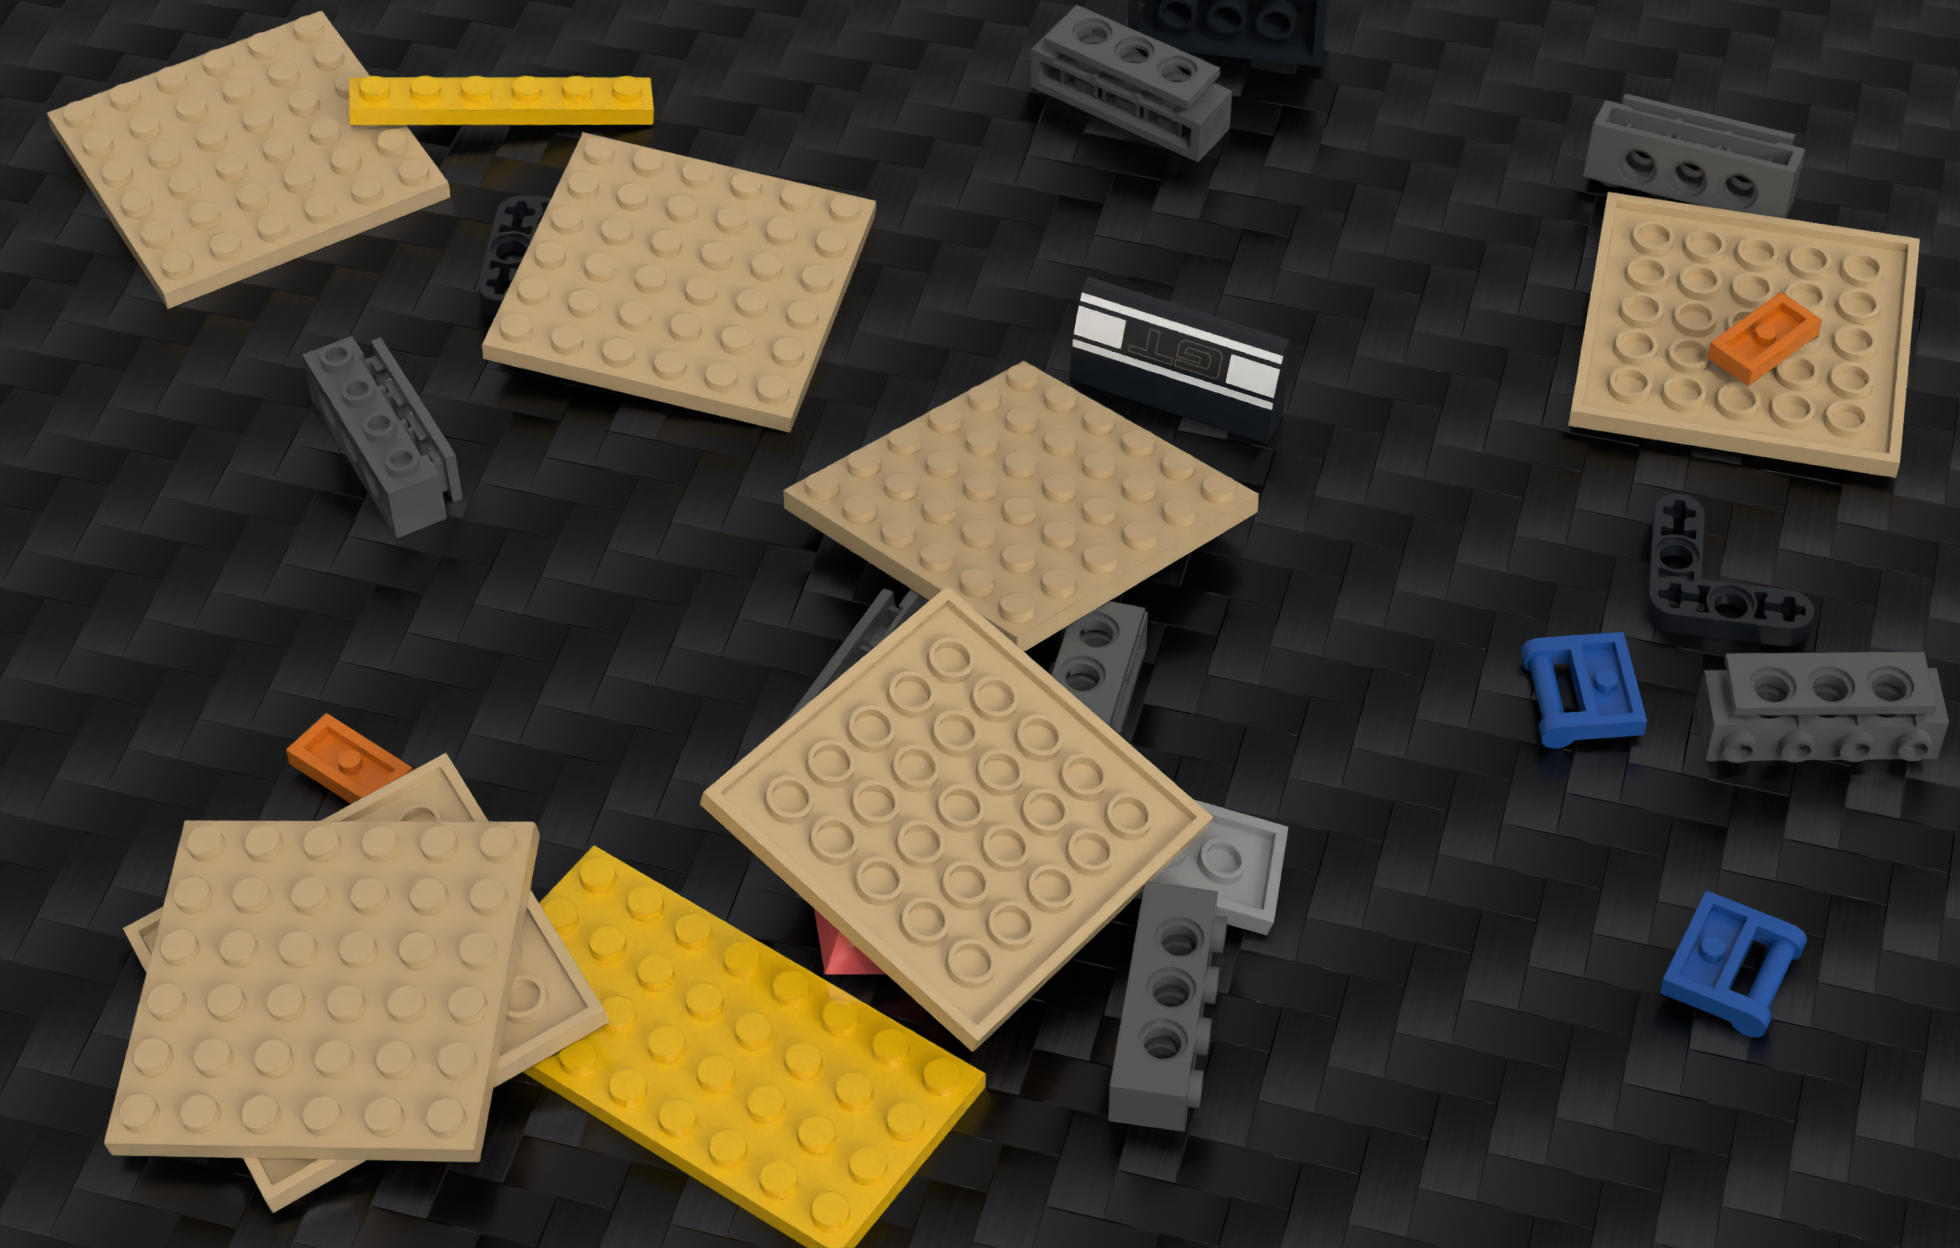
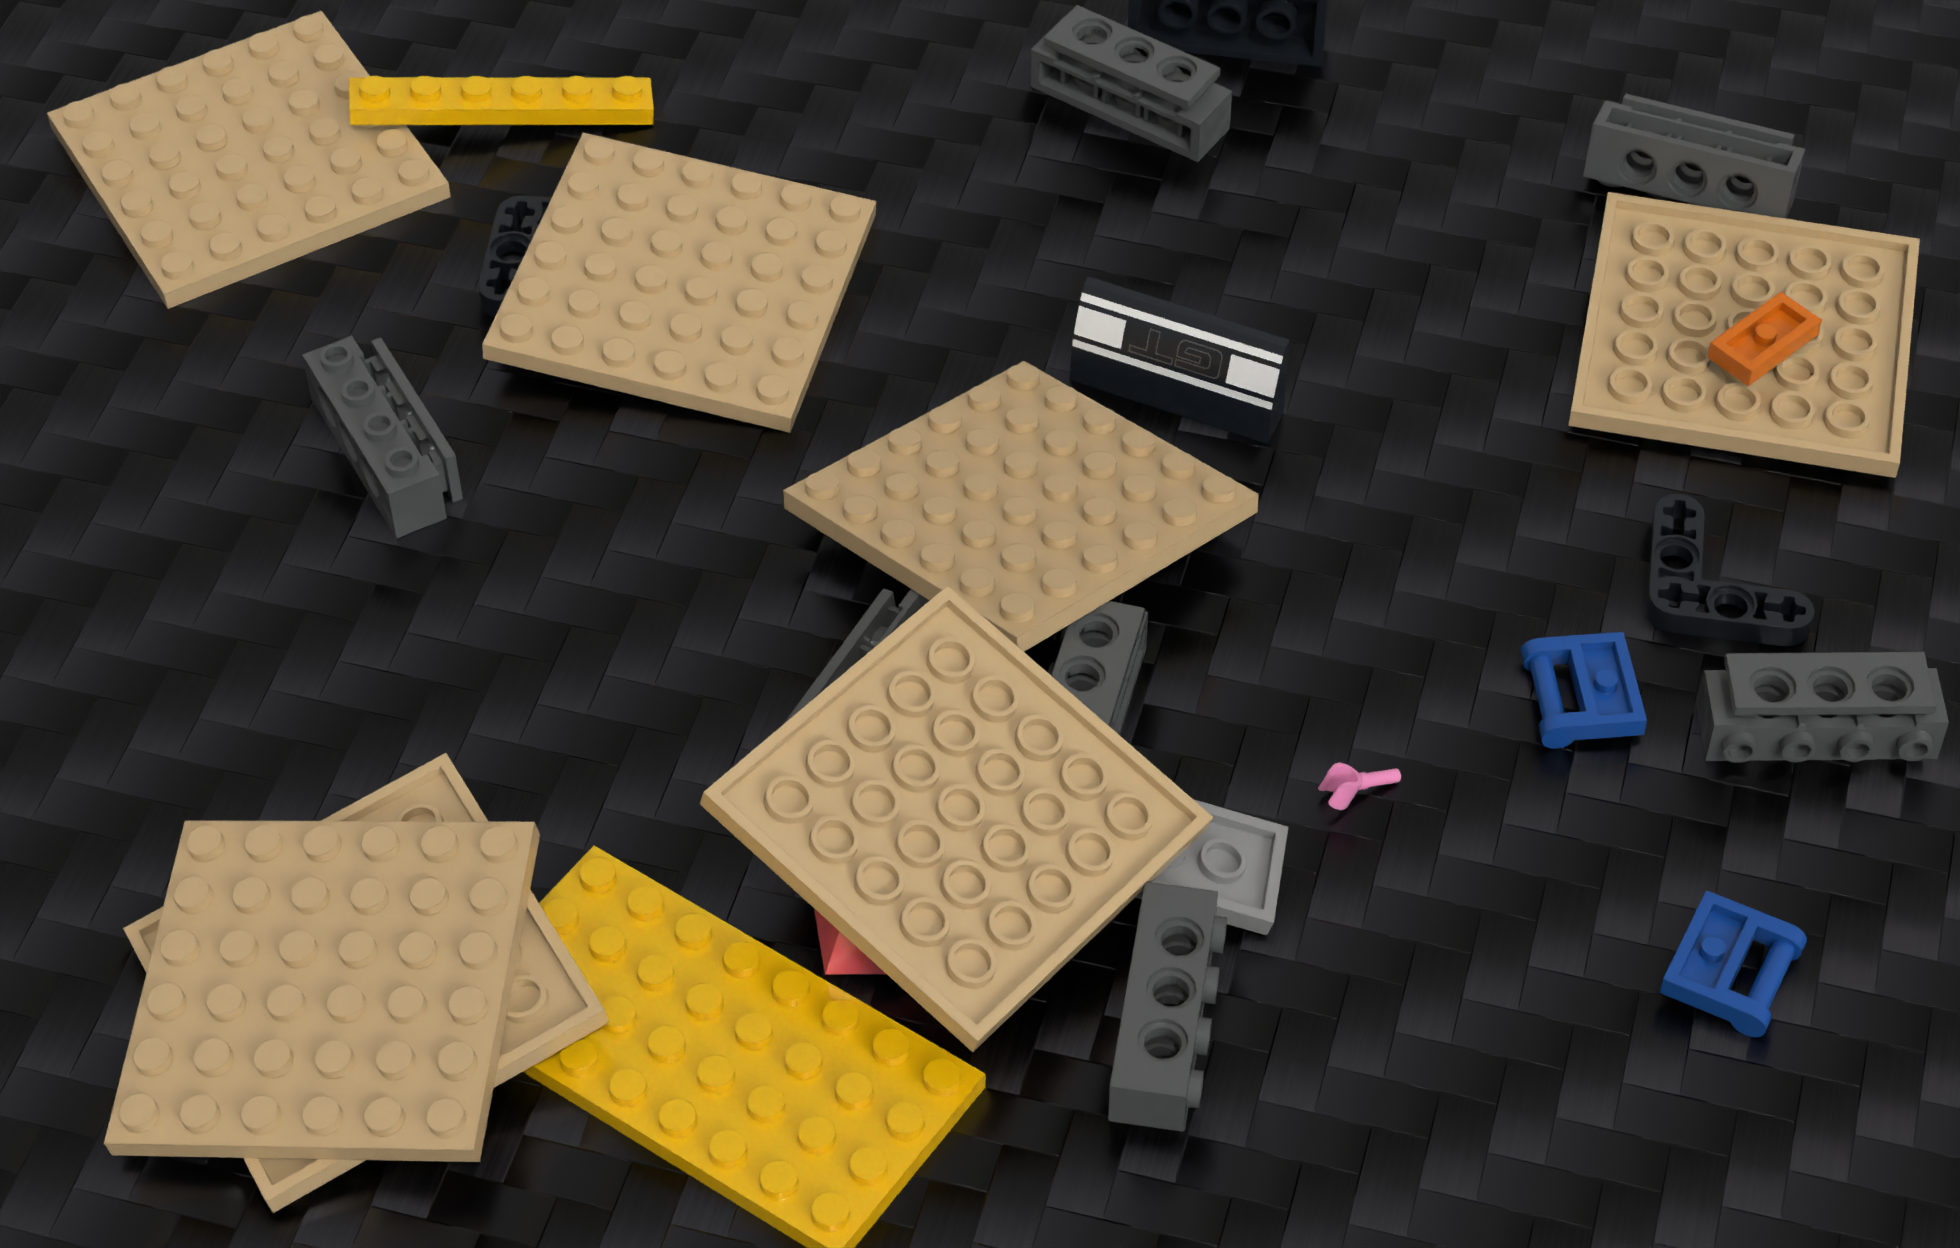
orange plate [286,713,413,804] -> none
none -> bright pink hand [1318,762,1401,810]

